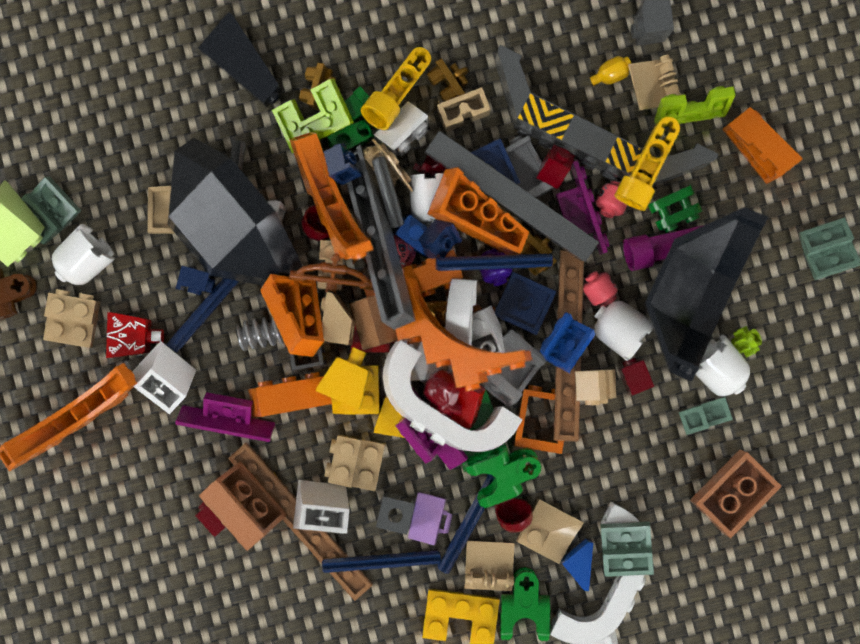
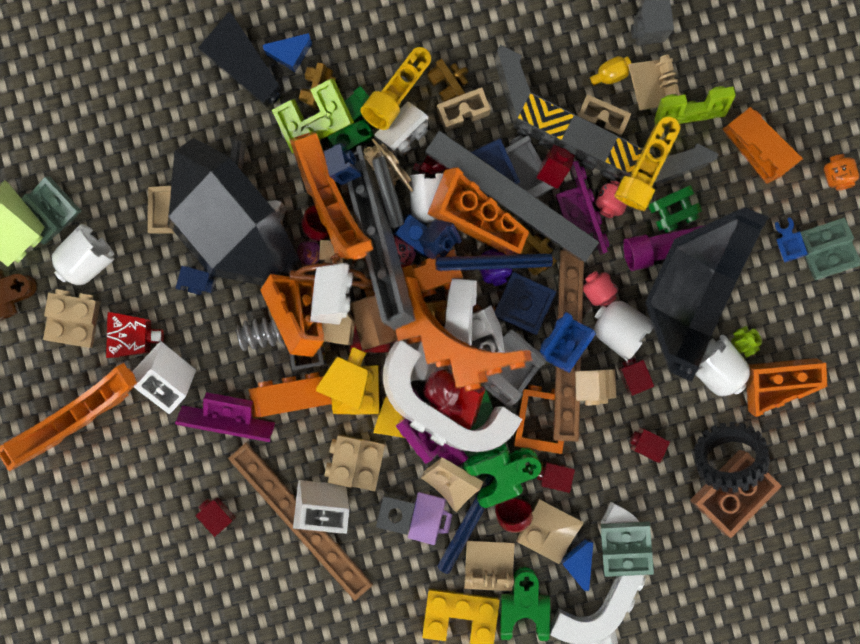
dark blue axle [166,278,239,353] -> none
nougat brick [199,461,287,551] -> none
dark blue axle [322,550,441,573] -> none
sand green slope [679,396,733,435] -> none
none -> blue slope [263,33,312,72]
none -> clear pink tile [297,241,320,265]
none -> white slope [310,264,352,325]
none -> tan plate [421,457,483,512]
none -> dark red brick [537,461,575,493]
none -> tan brick [577,94,631,137]
none -> dark red brick [629,428,670,463]
none -> black tyre [694,422,769,493]
none -> orange wedge [746,358,827,417]
none -> blue plate [775,218,808,263]
none -> orange head [824,154,859,191]

